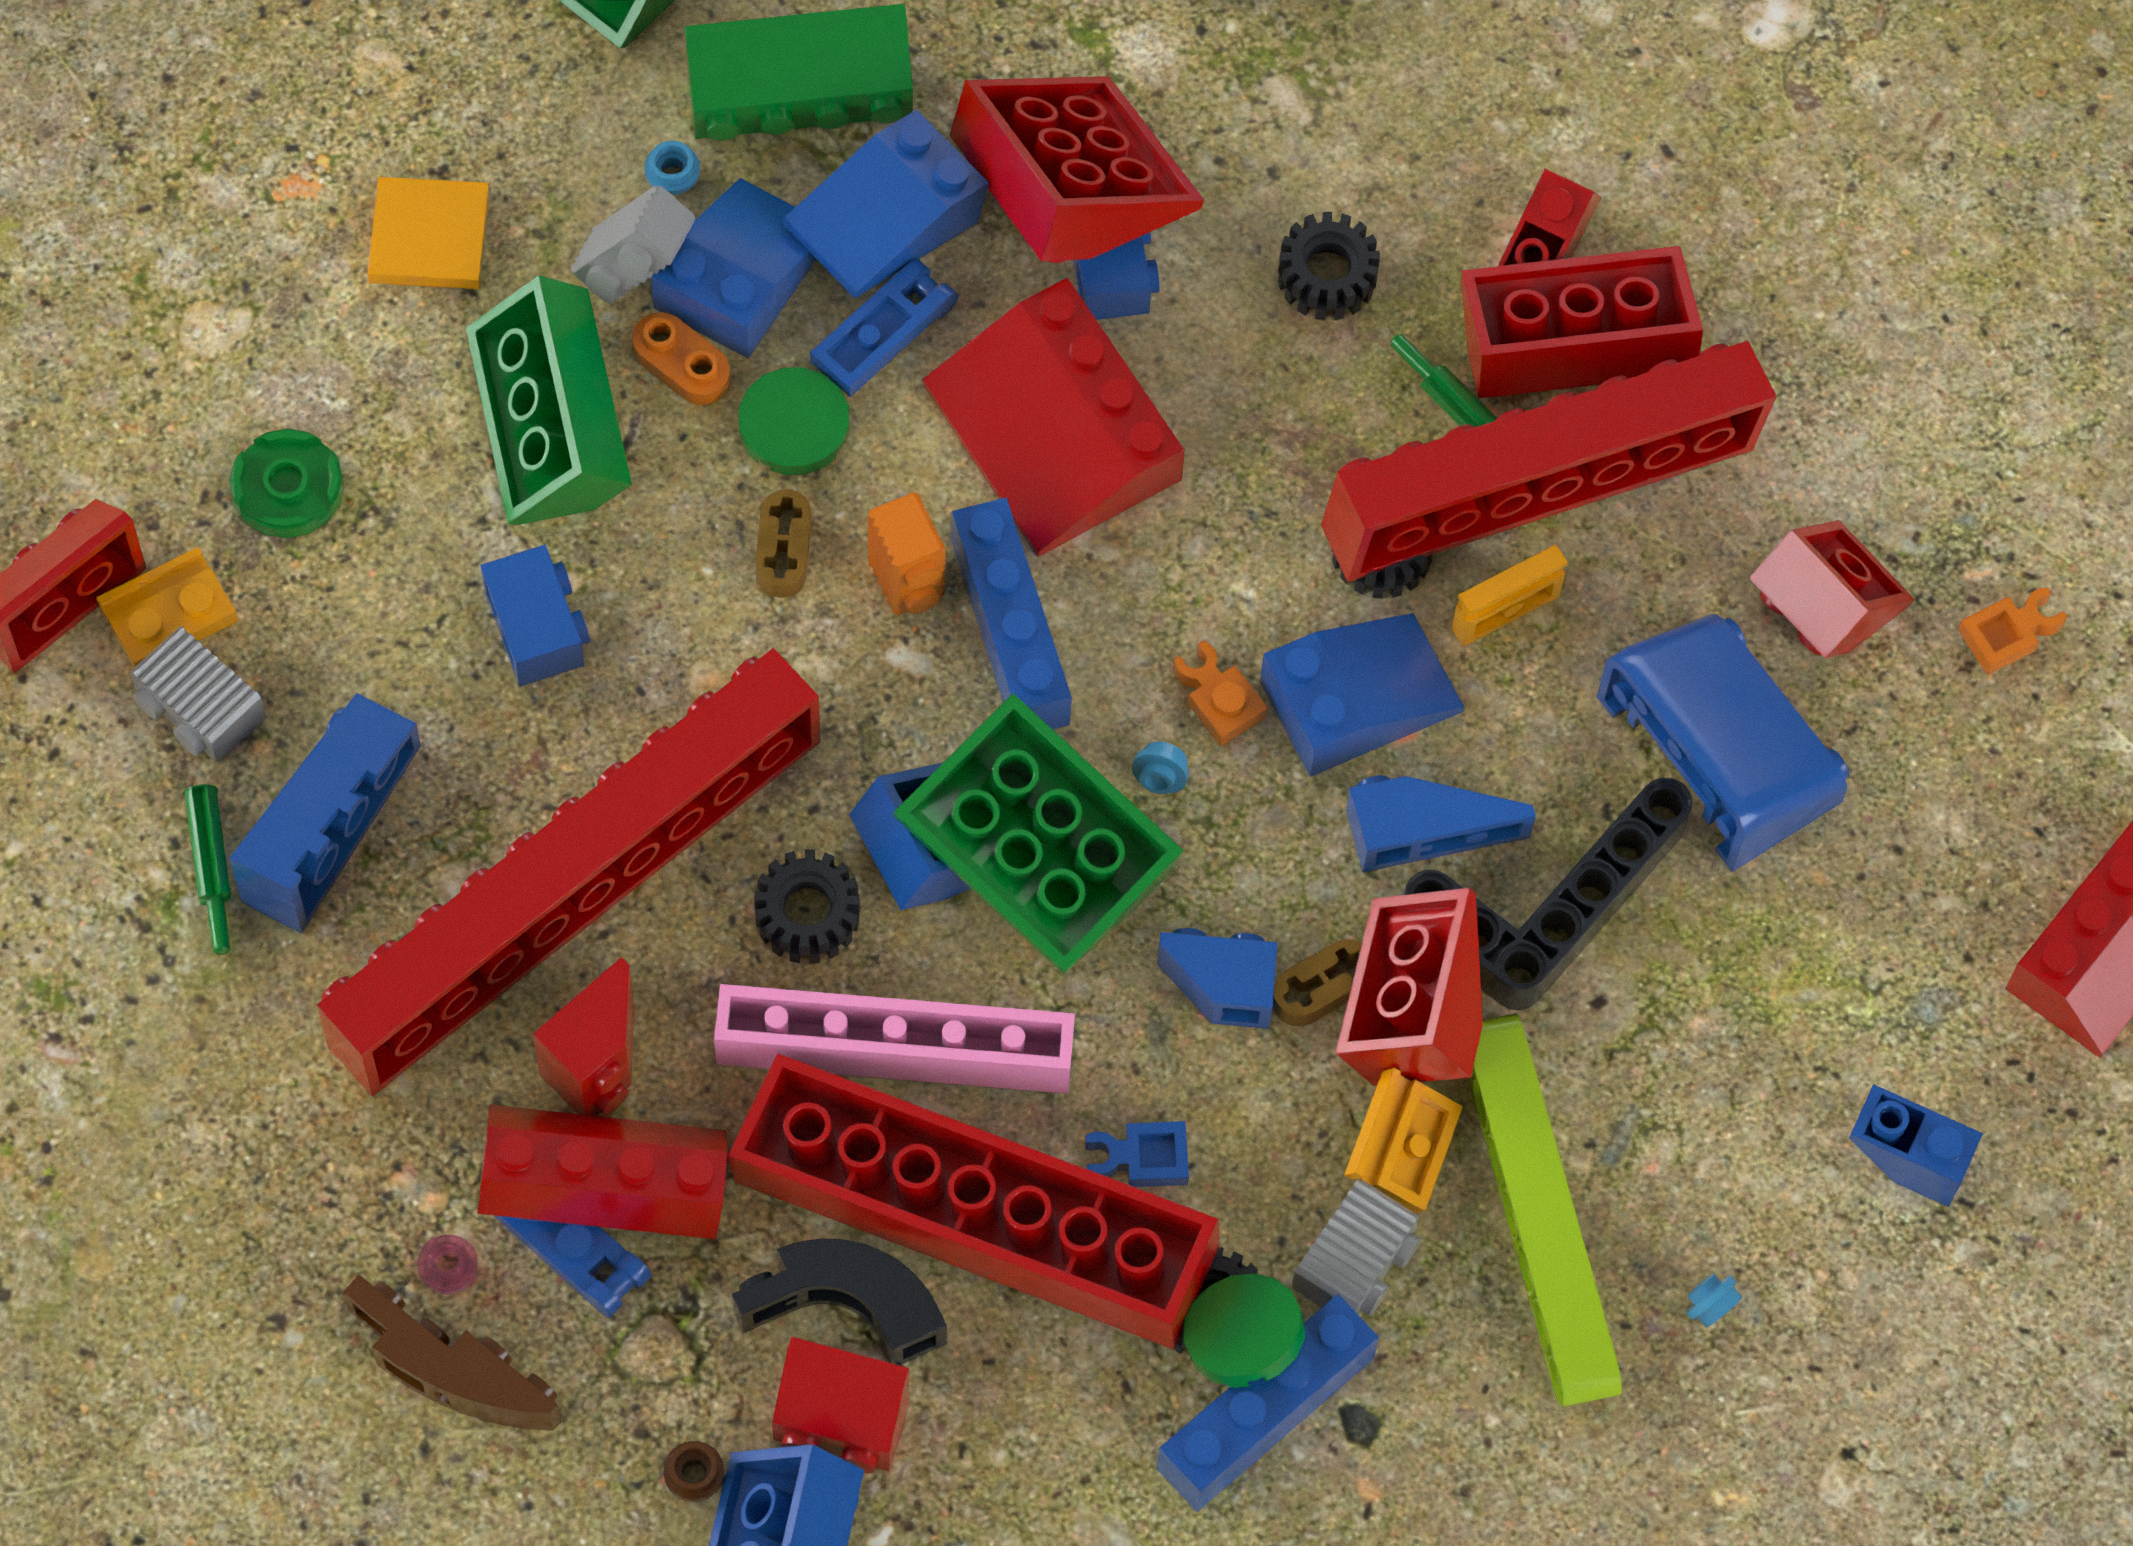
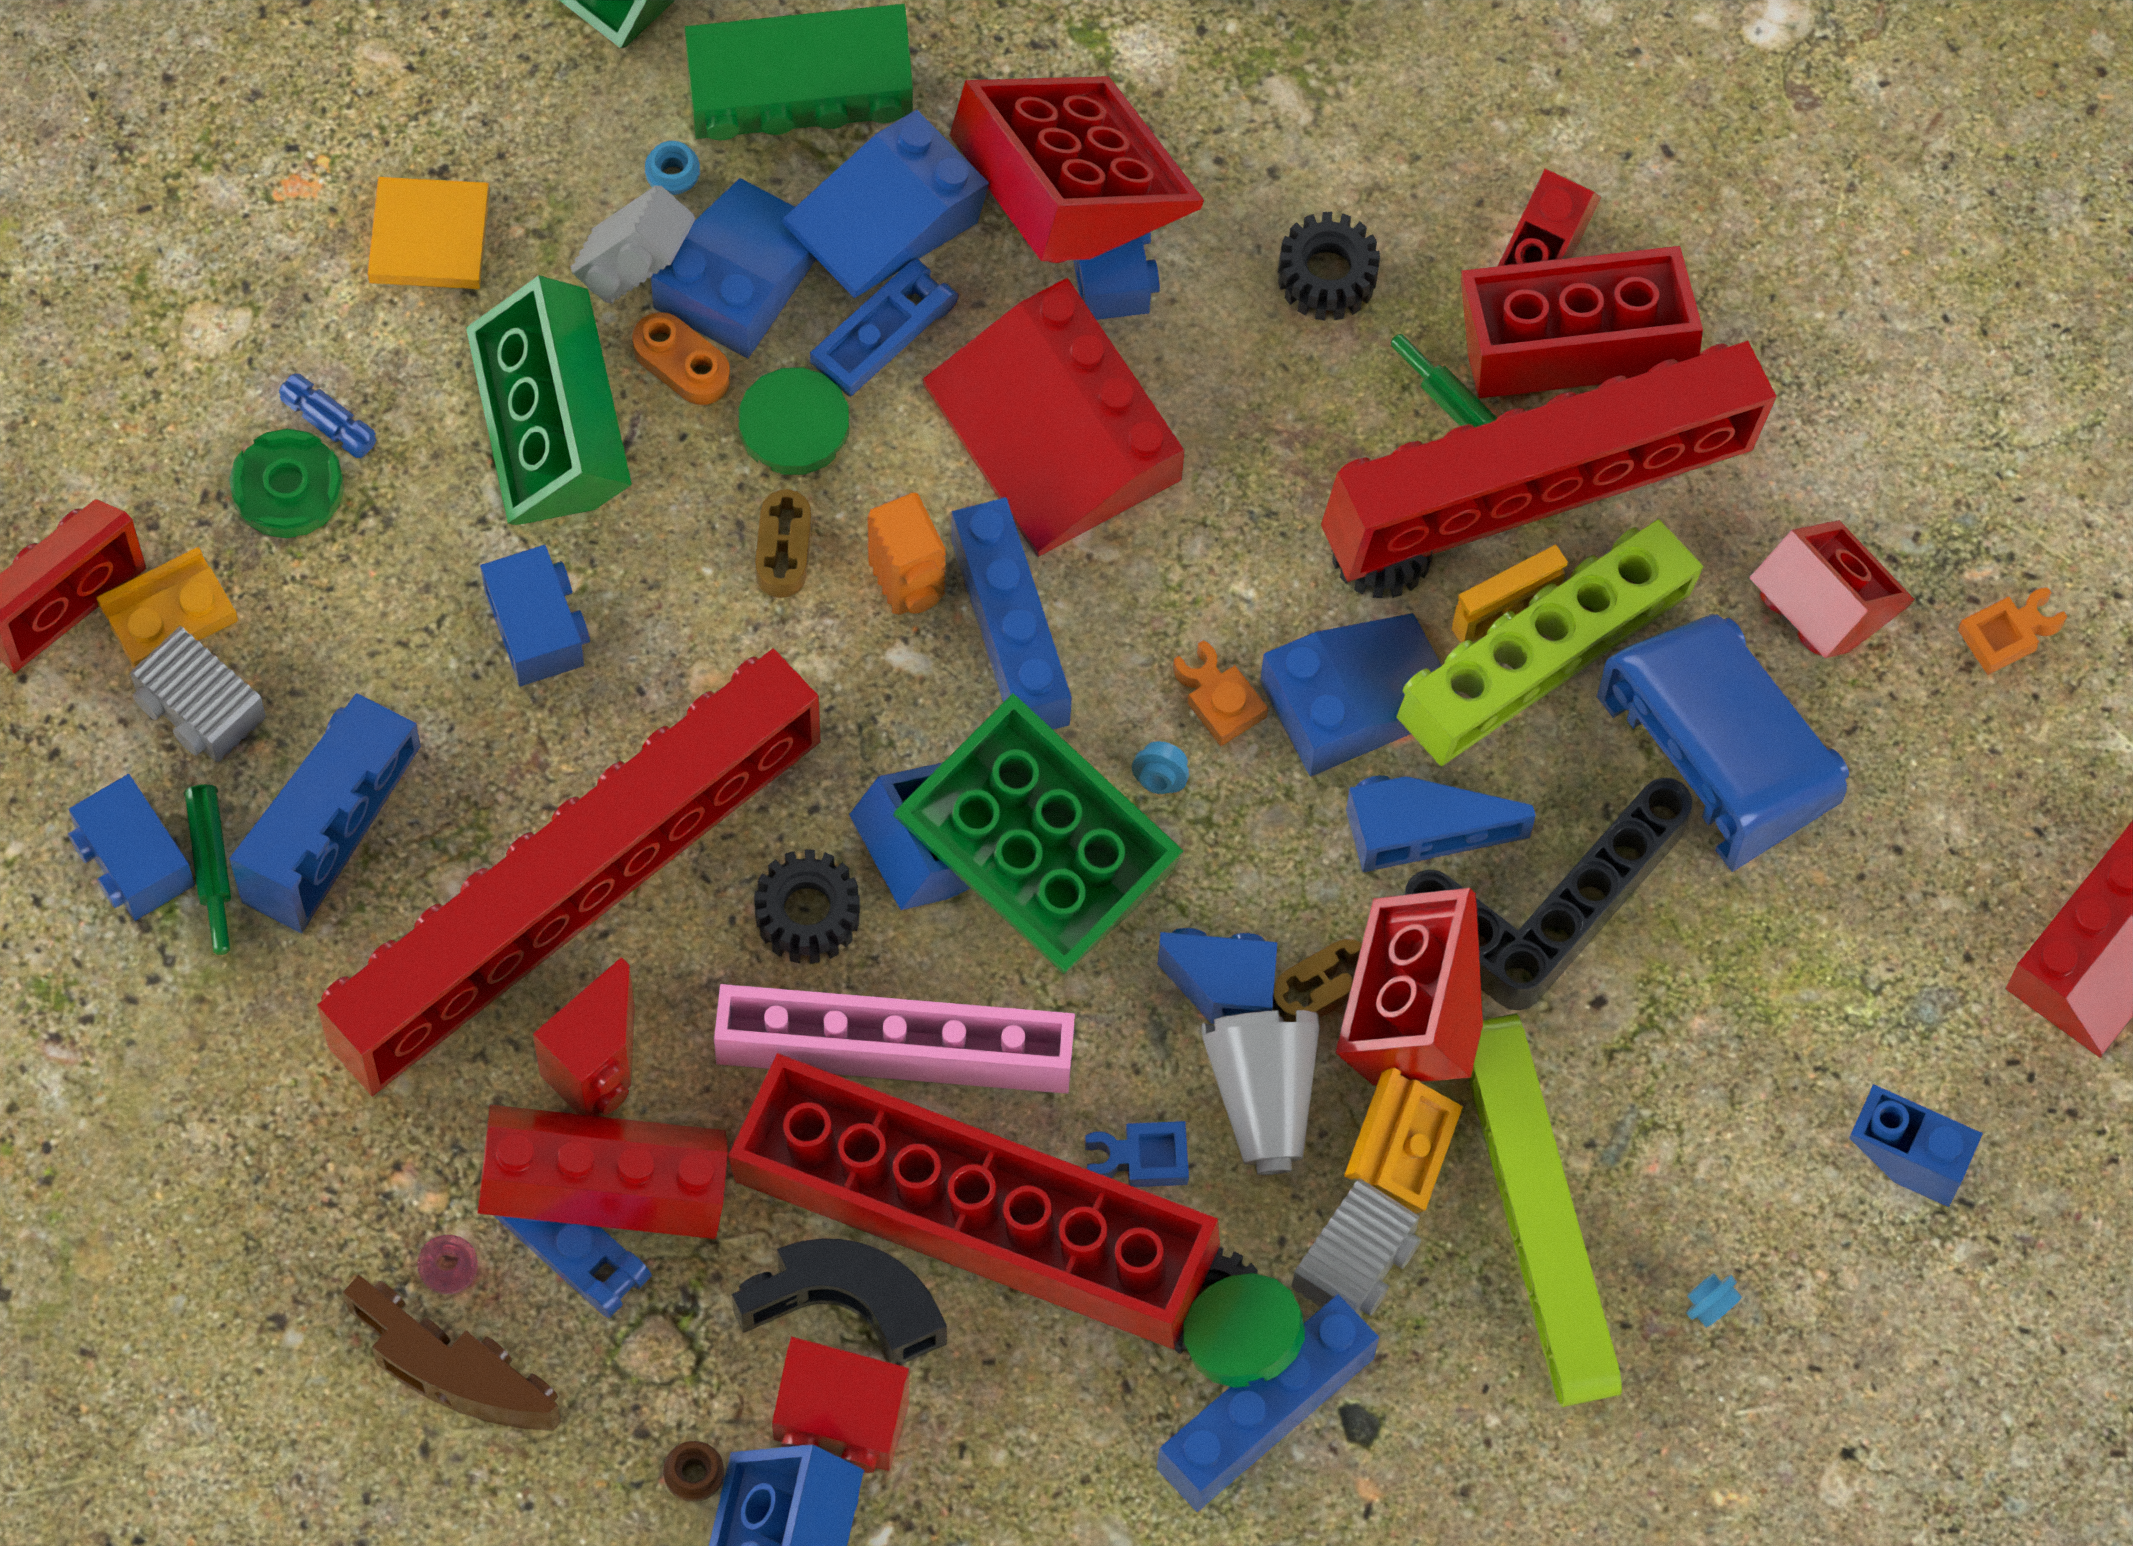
none -> blue brick [68,774,195,921]
none -> blue axle [279,373,377,458]
none -> light grey cone [1201,1010,1320,1175]
none -> lime brick [1396,518,1704,767]

